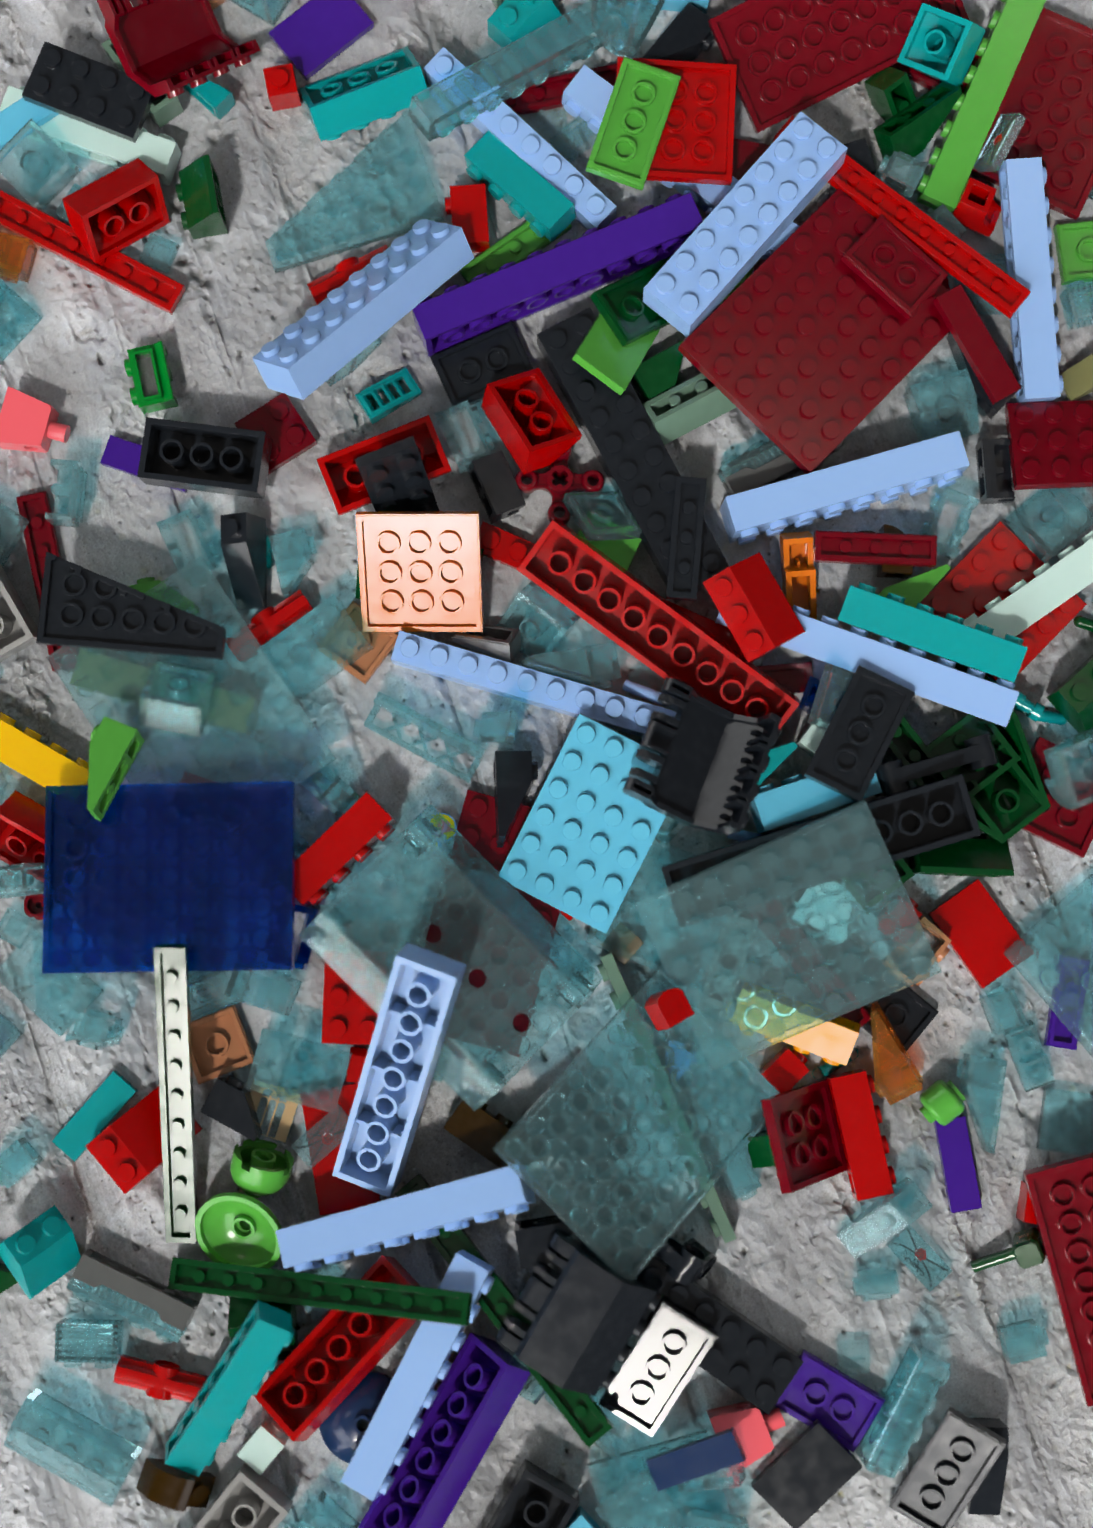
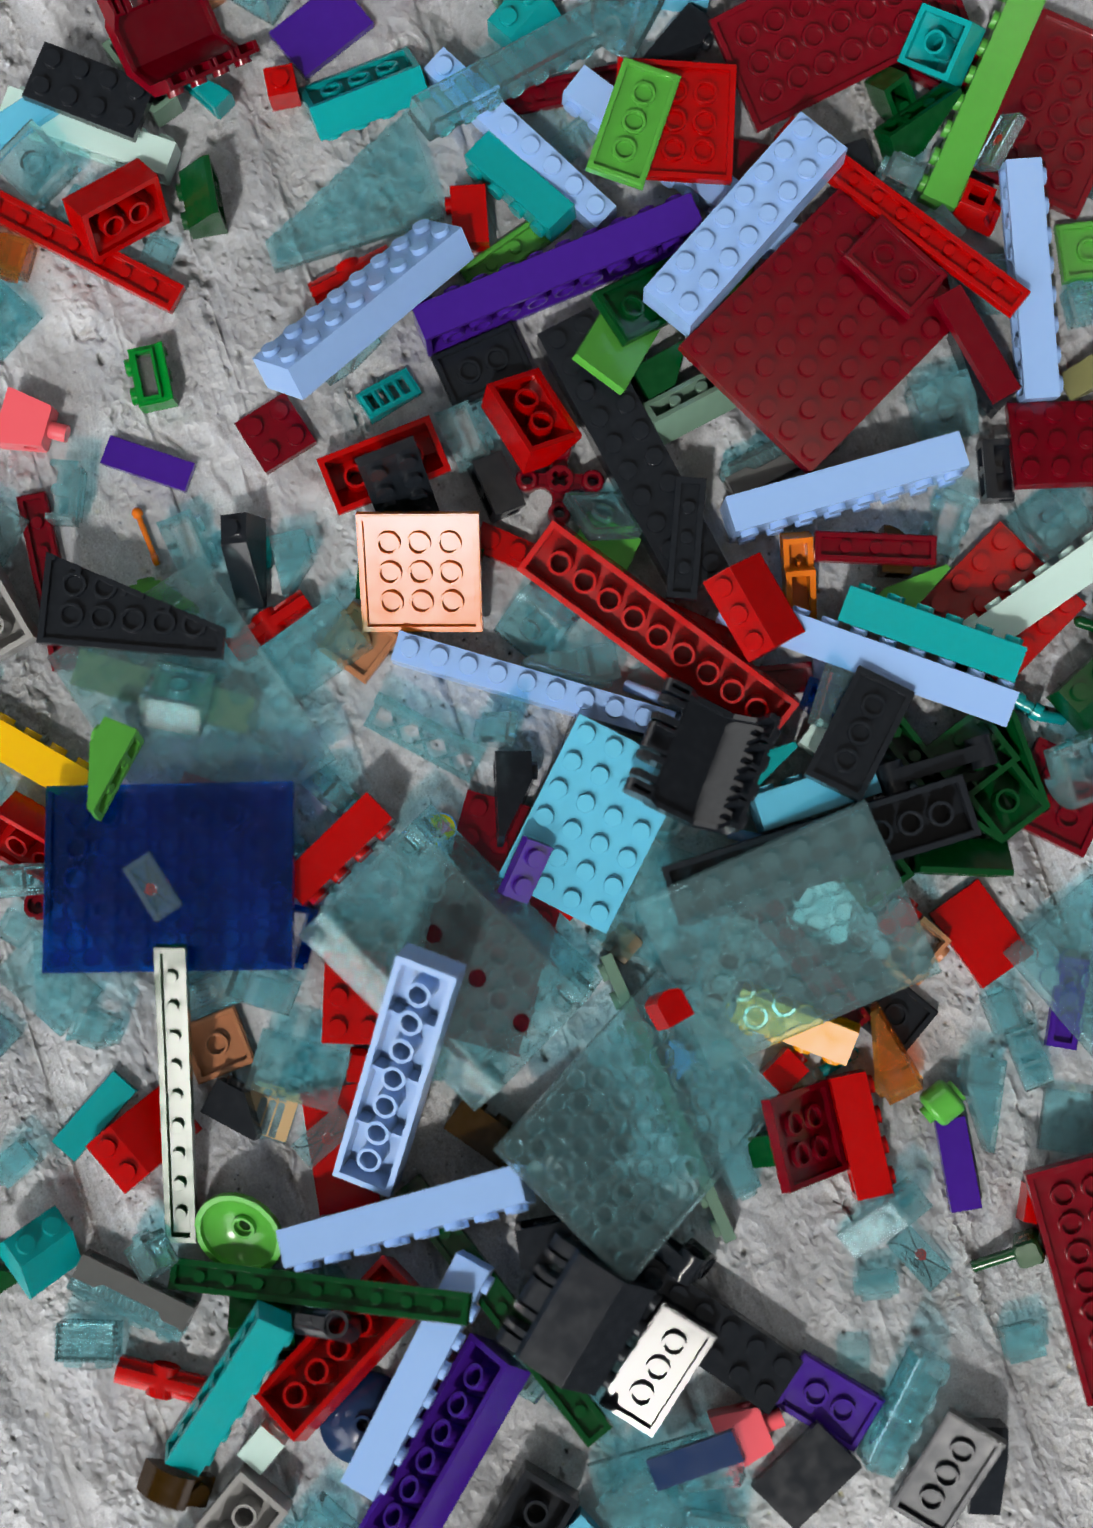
clear light blue slope [4,1388,143,1506] -> none
black brick [137,417,273,499] -> none
bright green cylinder [230,1139,294,1198] -> none
flat silver slope [453,624,521,663] -> none
none -> clear light blue tile [122,852,183,922]
none -> clear light blue brick [123,1228,180,1284]
none -> orange hinge [131,507,161,566]
none -> black piece [293,1306,362,1344]
none -> dark purple plate [498,835,554,904]

